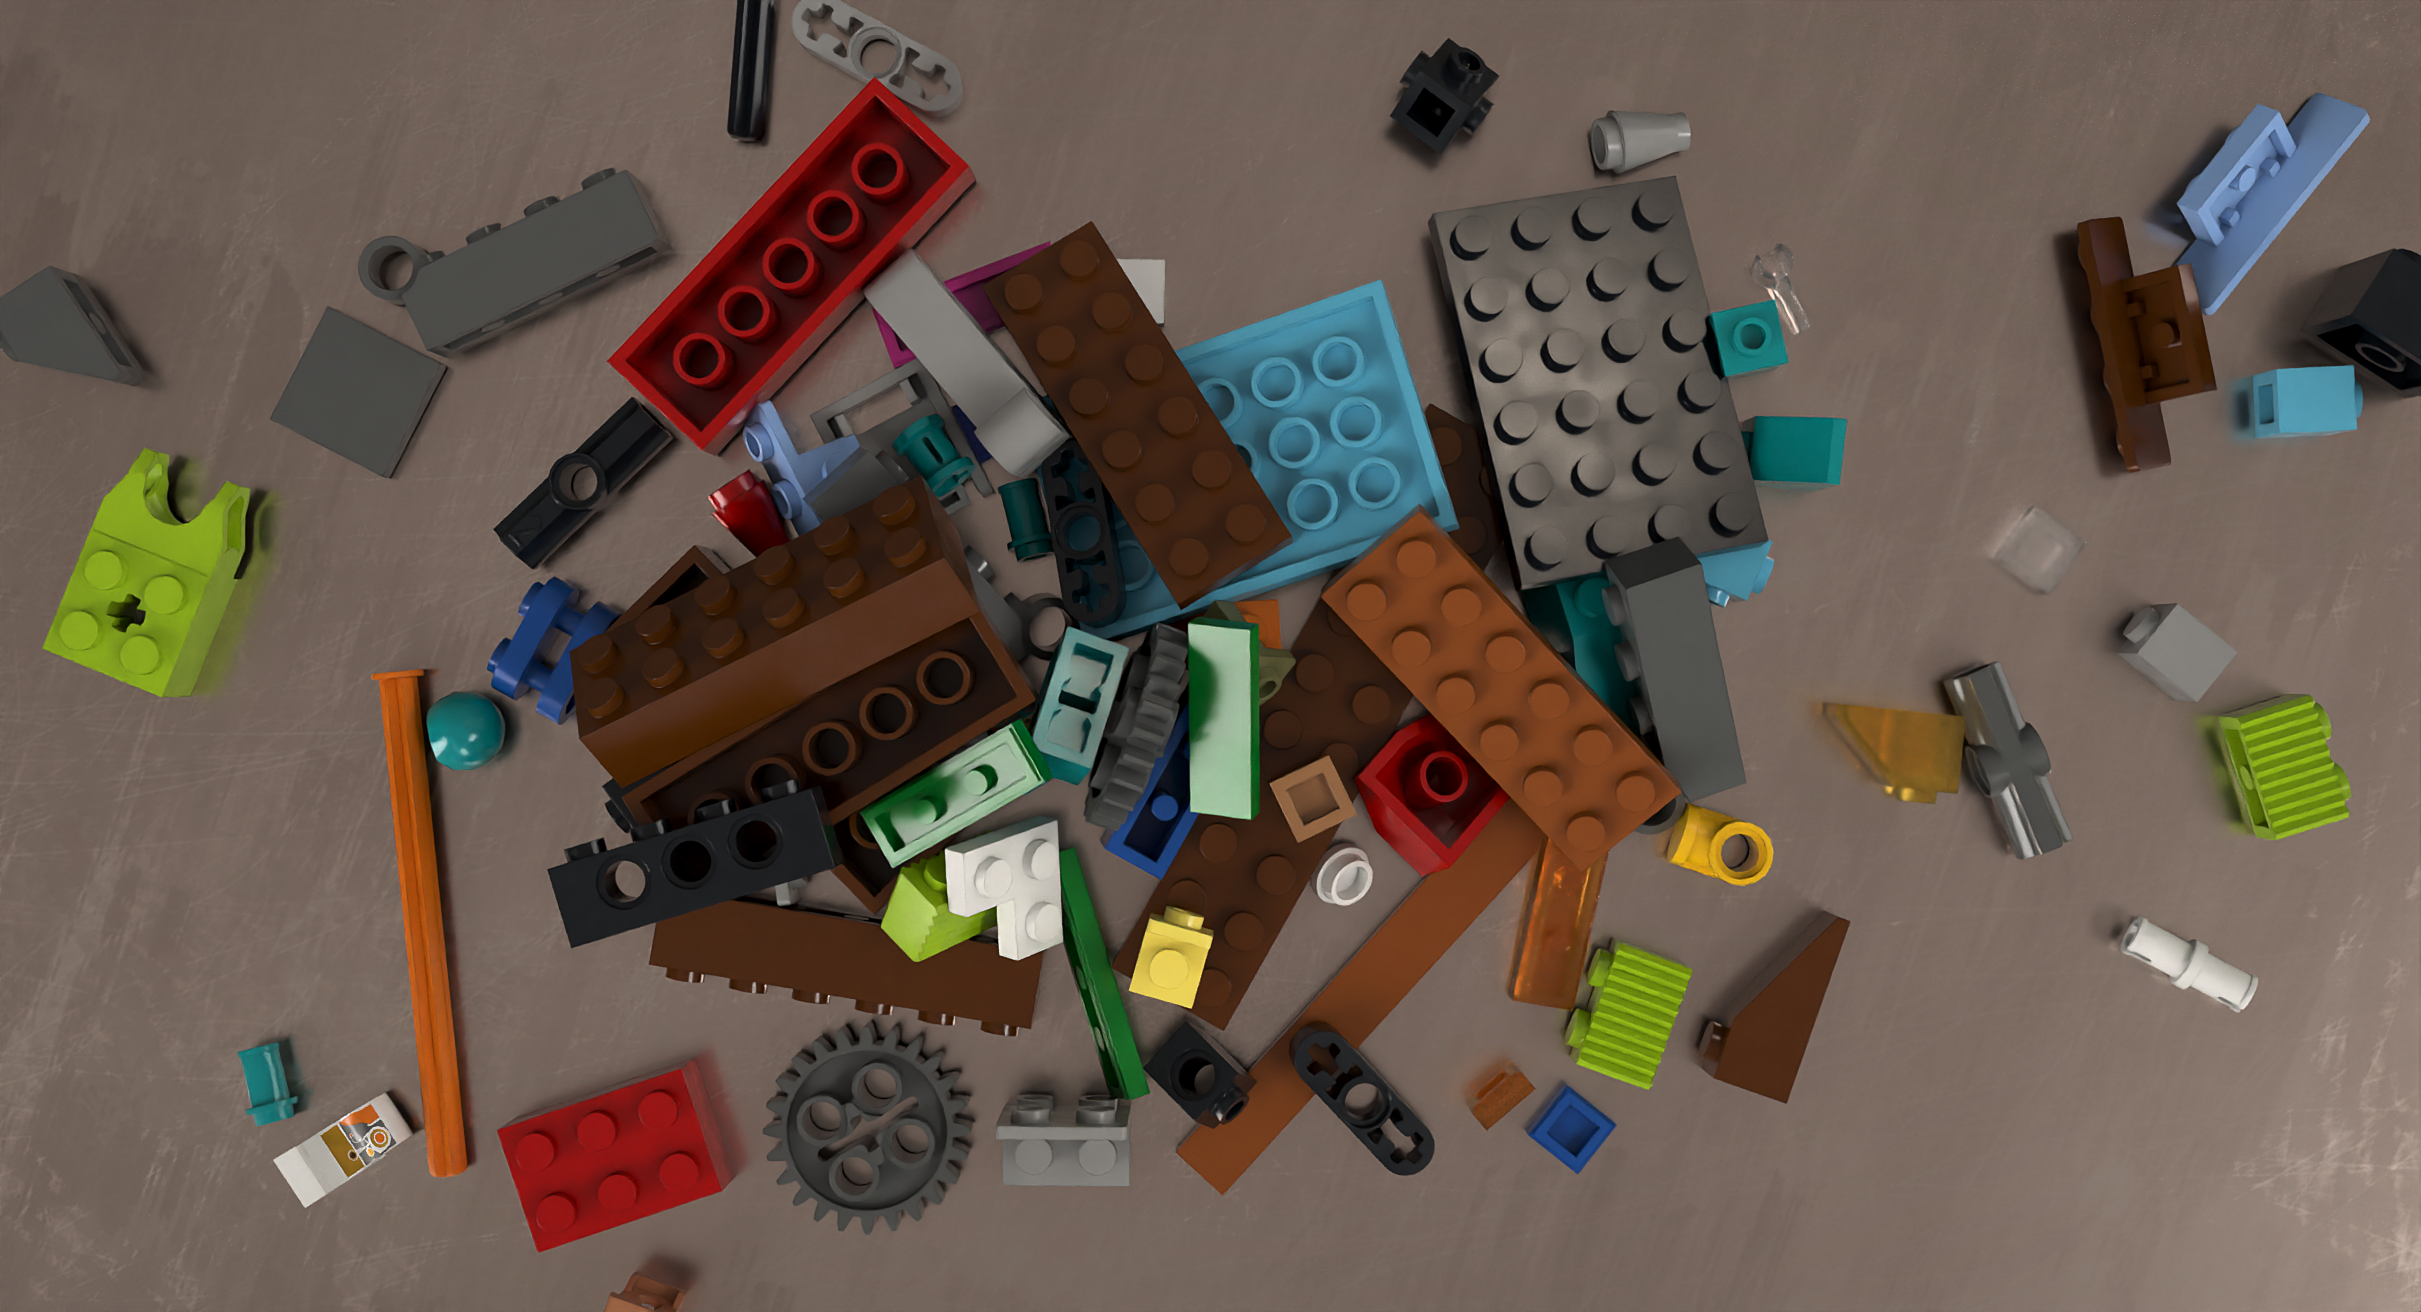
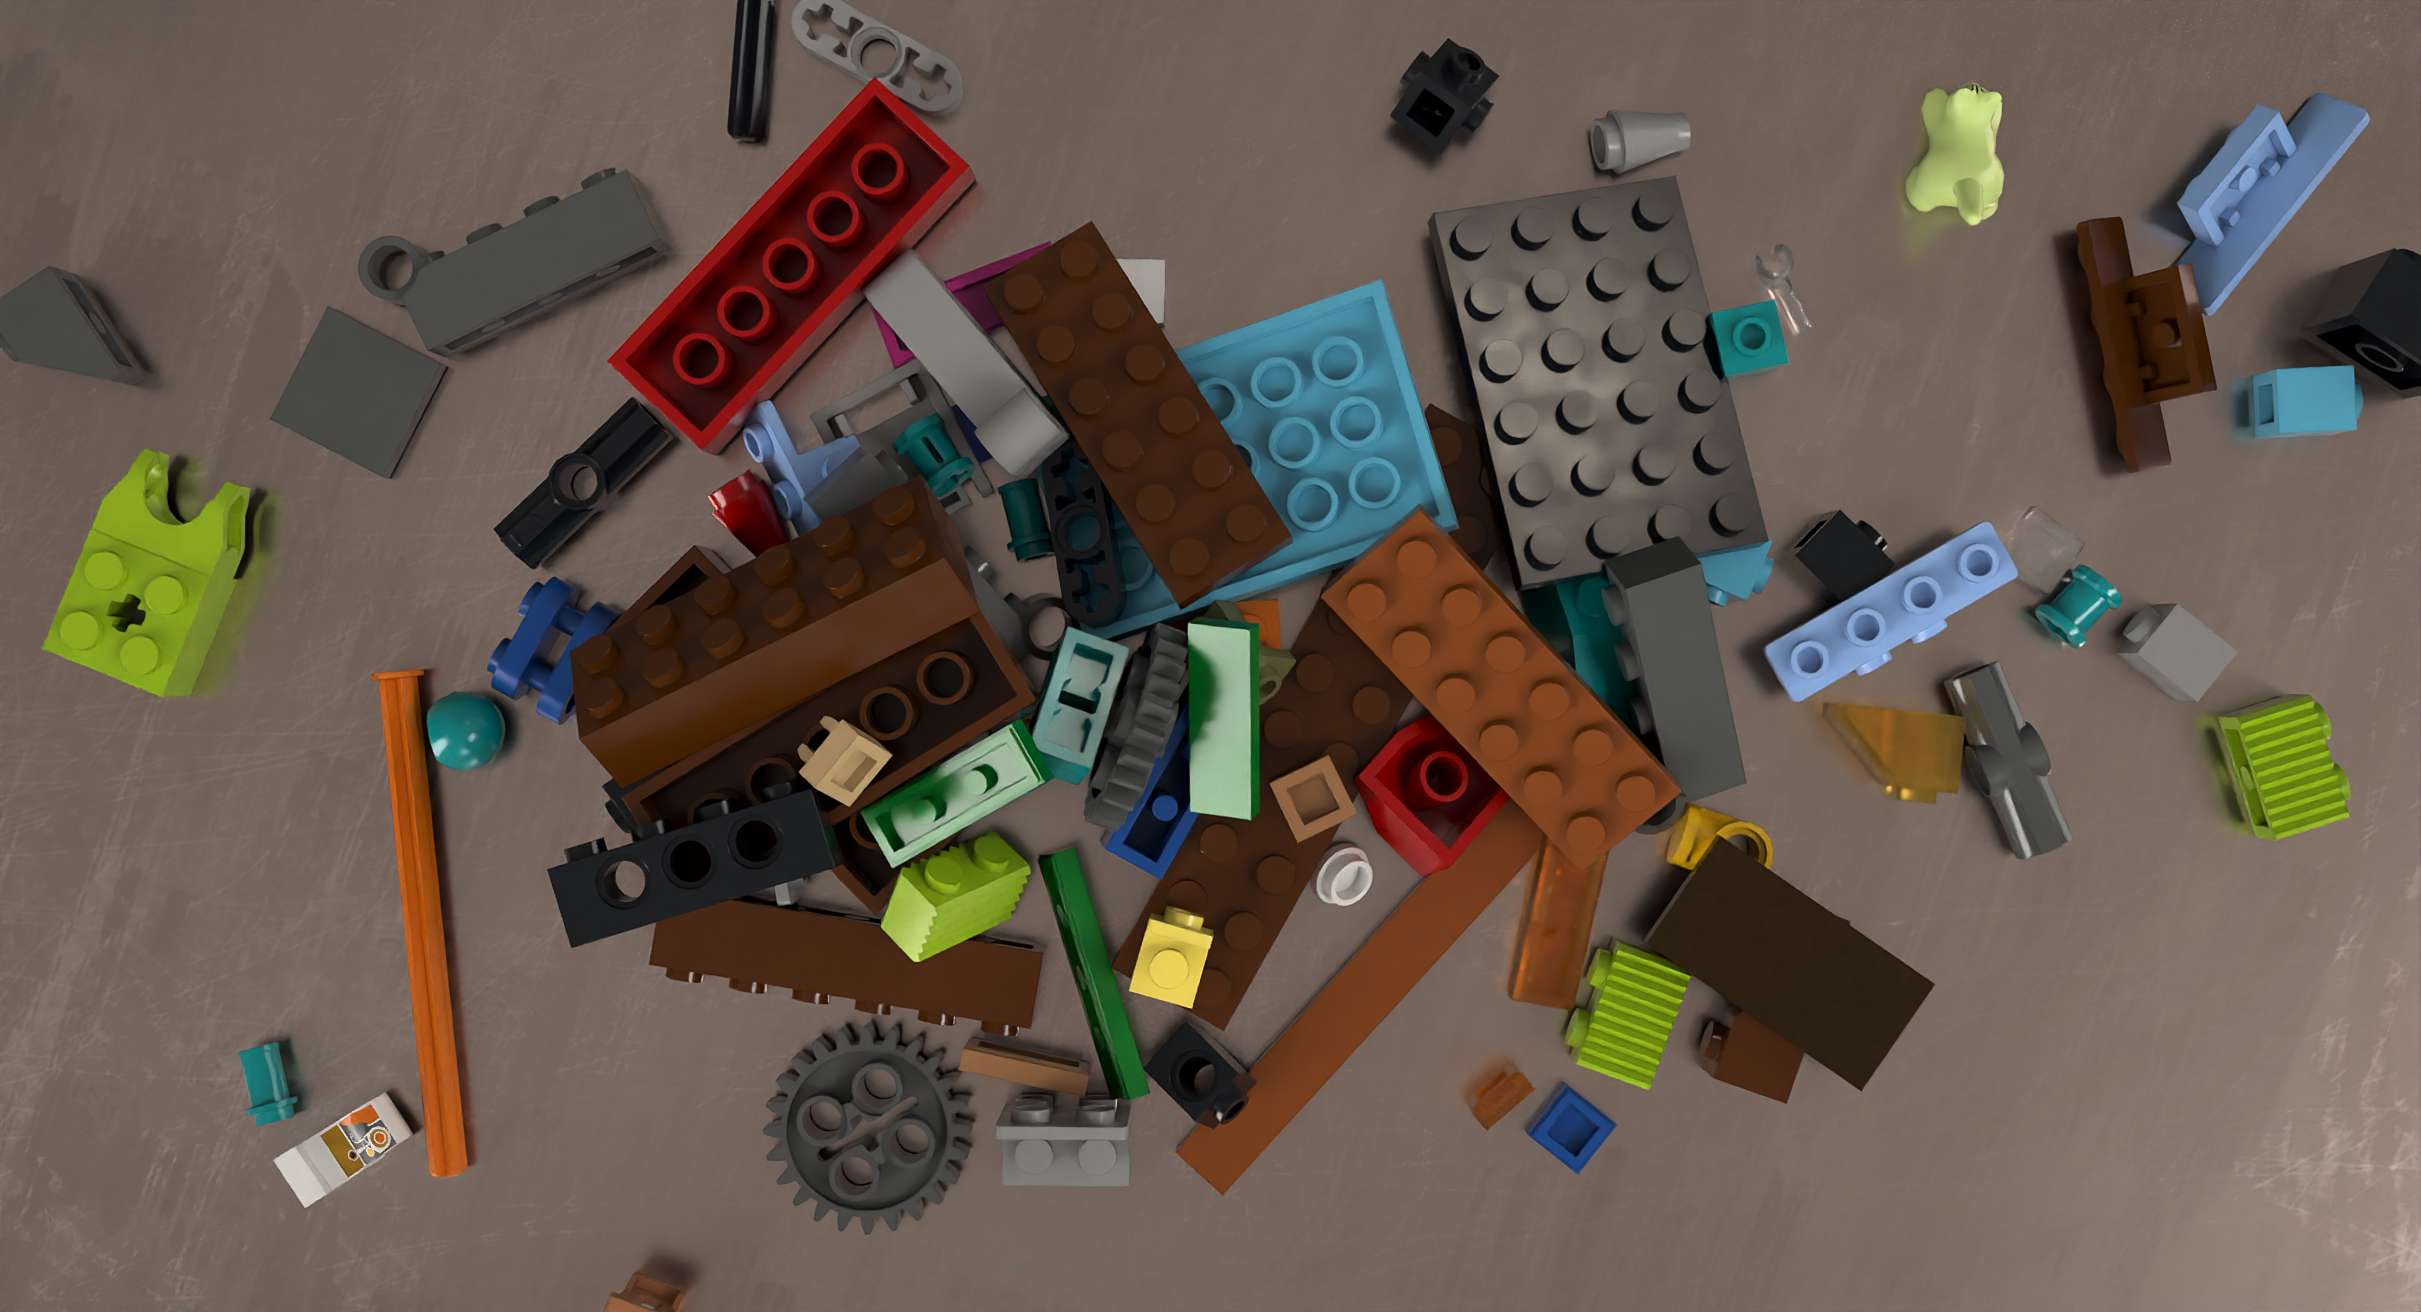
red brick [497,1057,735,1253] -> none
white plate [945,815,1063,961] -> none
black beam [1289,1022,1435,1176] -> none
teal slope [1741,416,1847,492] -> none
white pin [2120,916,2258,1013] -> none
none -> tan tile [797,716,892,807]
none -> medium nougat tile [959,1037,1092,1098]
none -> dark brown tile [1644,835,1935,1091]
none -> light blue bracket [1763,521,2018,702]
none -> black brick [1782,509,1895,607]
none -> yellowish green animal [1905,81,2004,226]
none -> teal bush [2035,564,2123,649]

